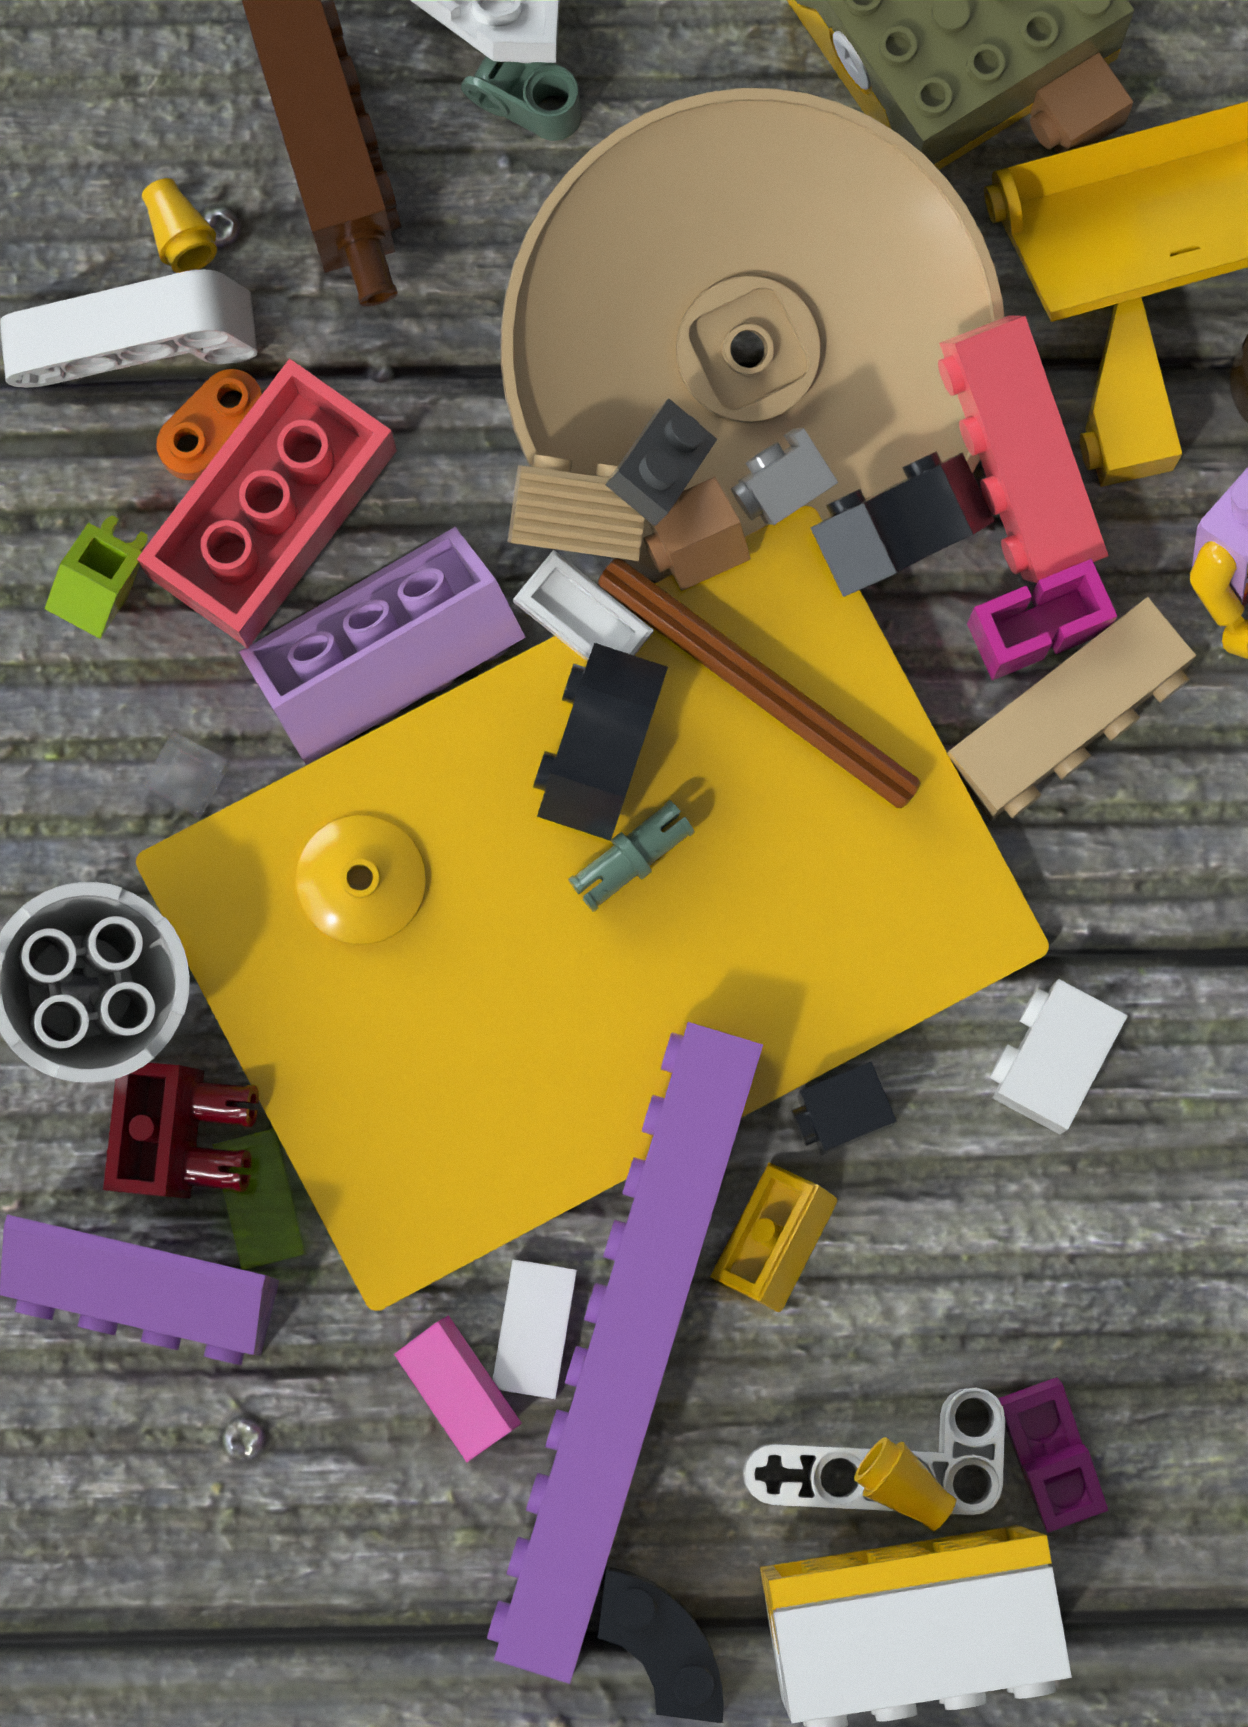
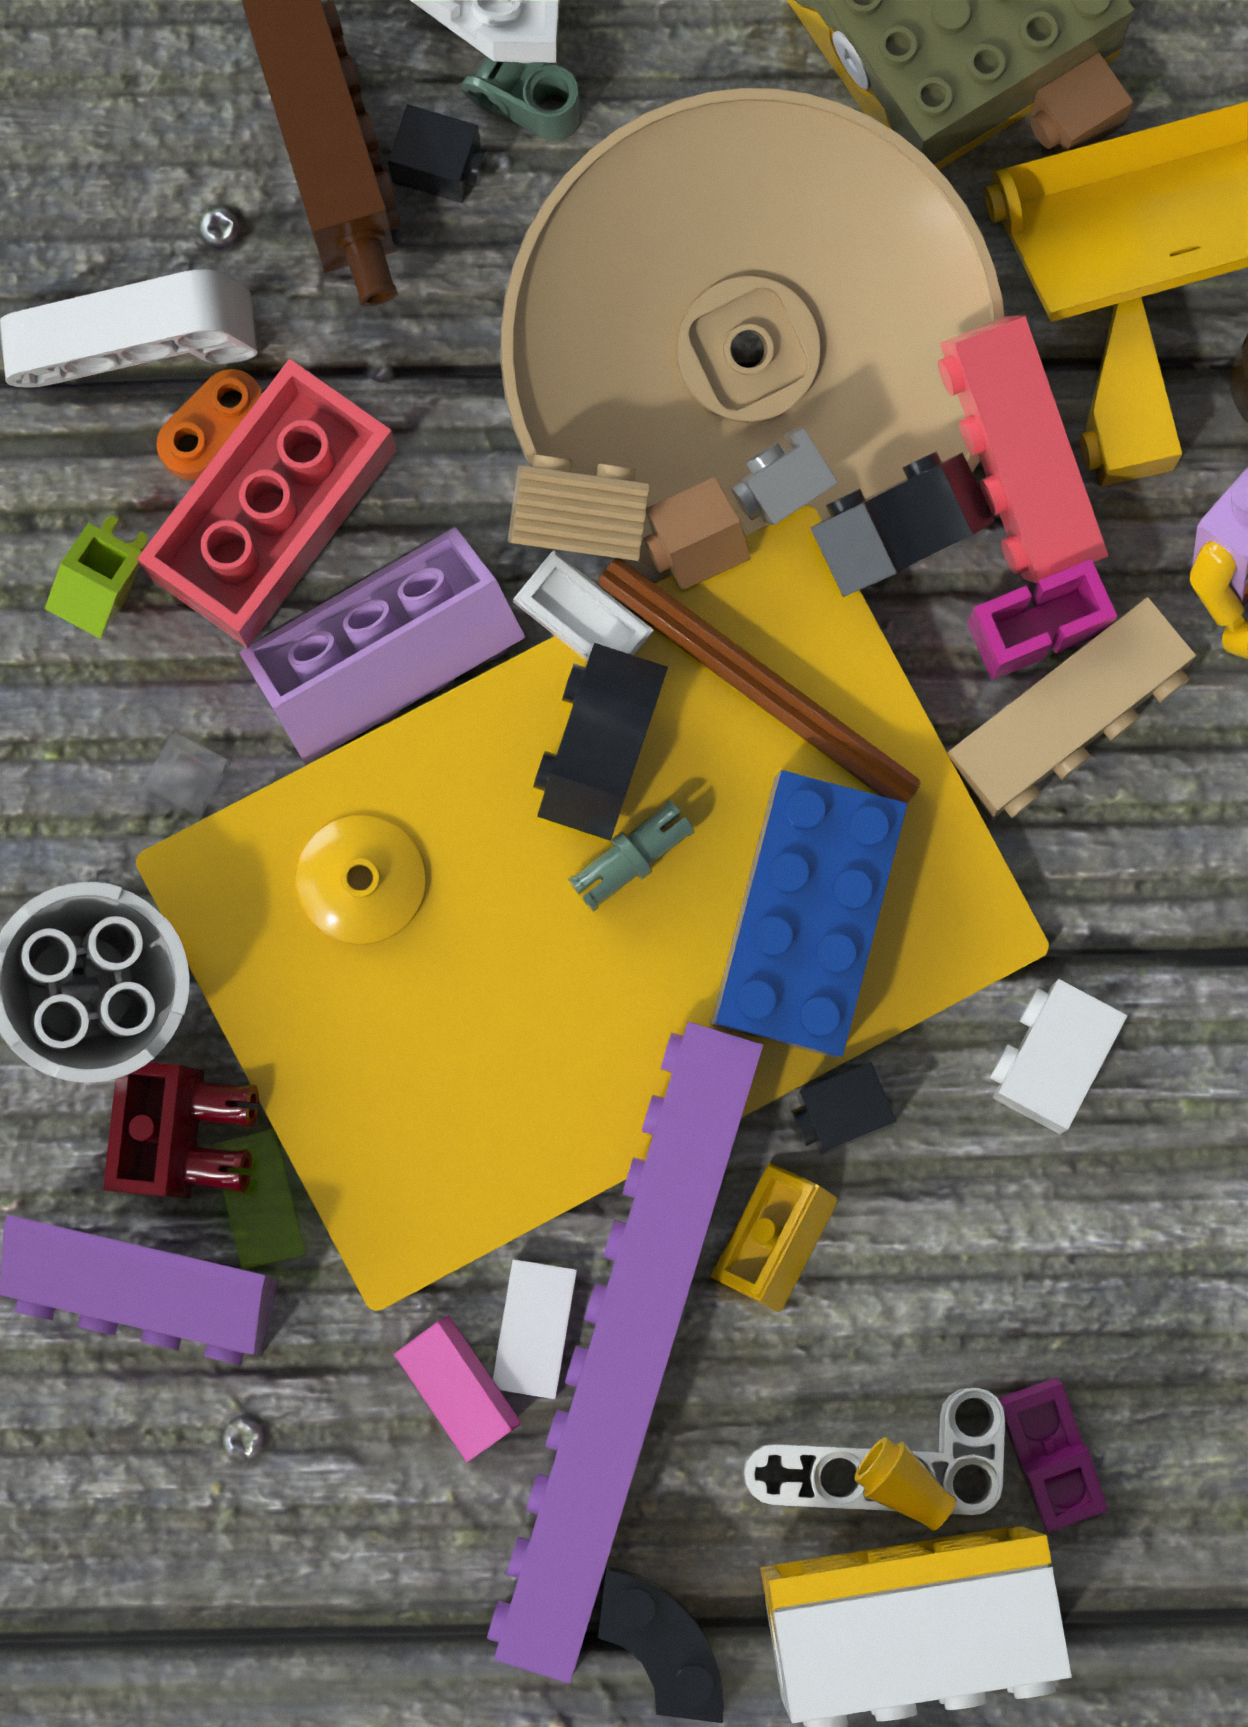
yellow cone [142,178,217,273] -> none
dark grey plate [605,398,717,526] -> none
none -> black brick [388,104,488,203]
none -> blue brick [710,770,908,1058]

